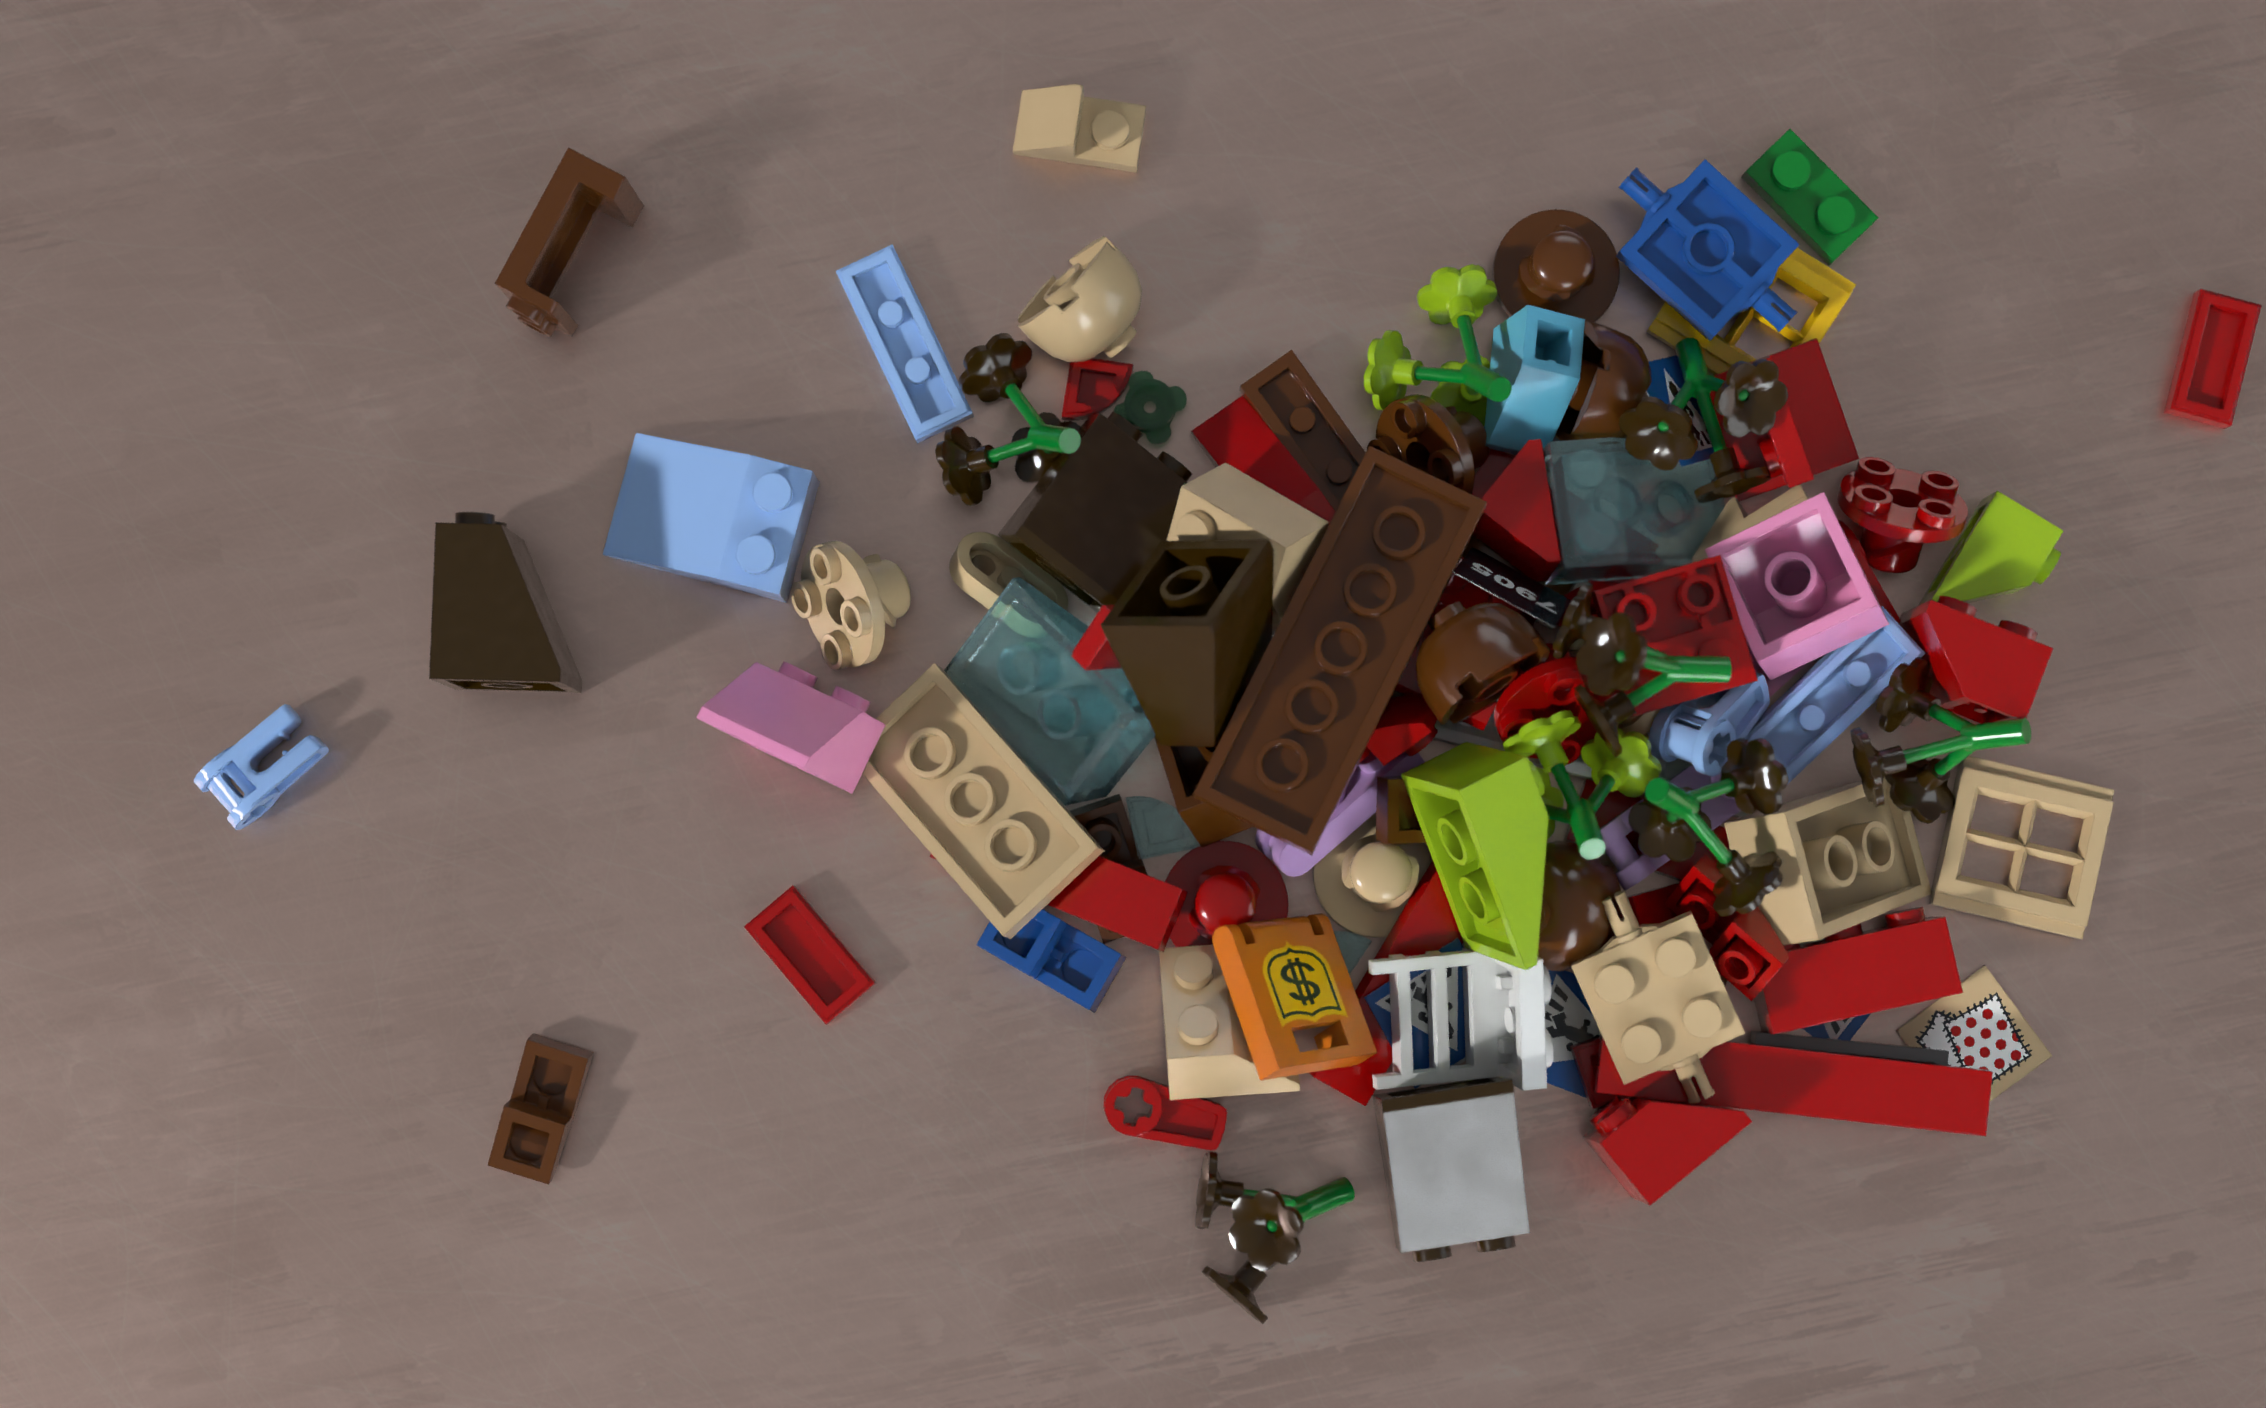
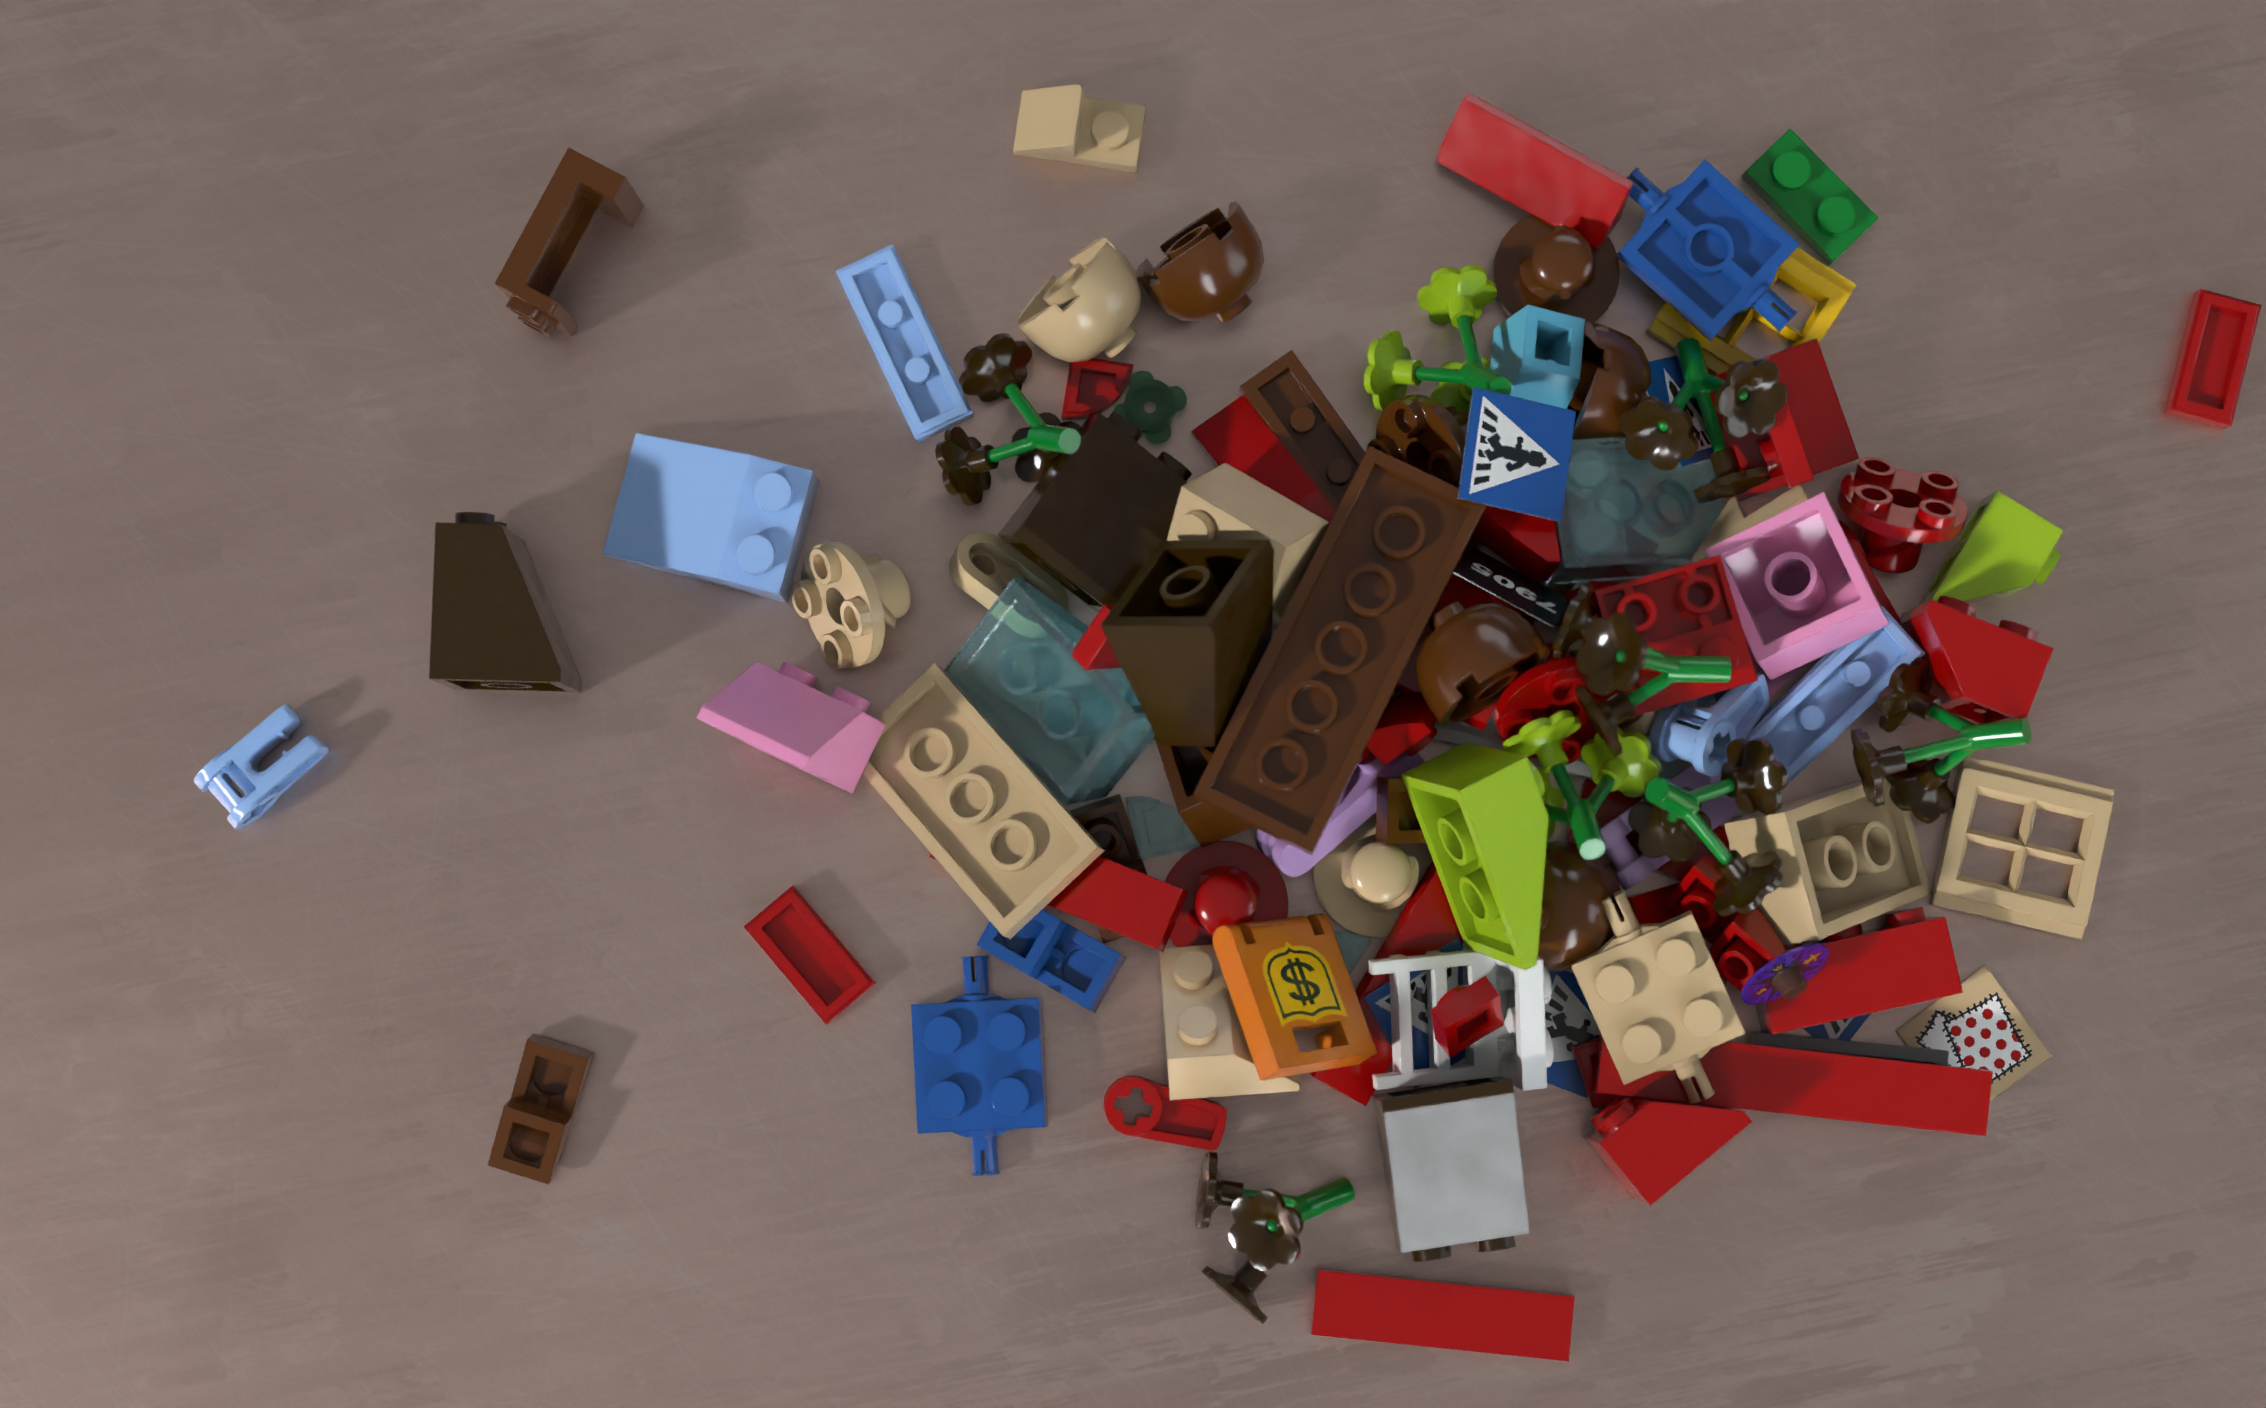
none -> blue plate [911,955,1048,1176]
none -> reddish brown cylinder [1136,201,1264,323]
none -> red tile [1310,1268,1575,1362]
none -> red plate [1430,976,1504,1058]
none -> red slope [1437,92,1633,249]
none -> blue sticker [1458,387,1576,522]
none -> piece [1741,943,1829,1005]

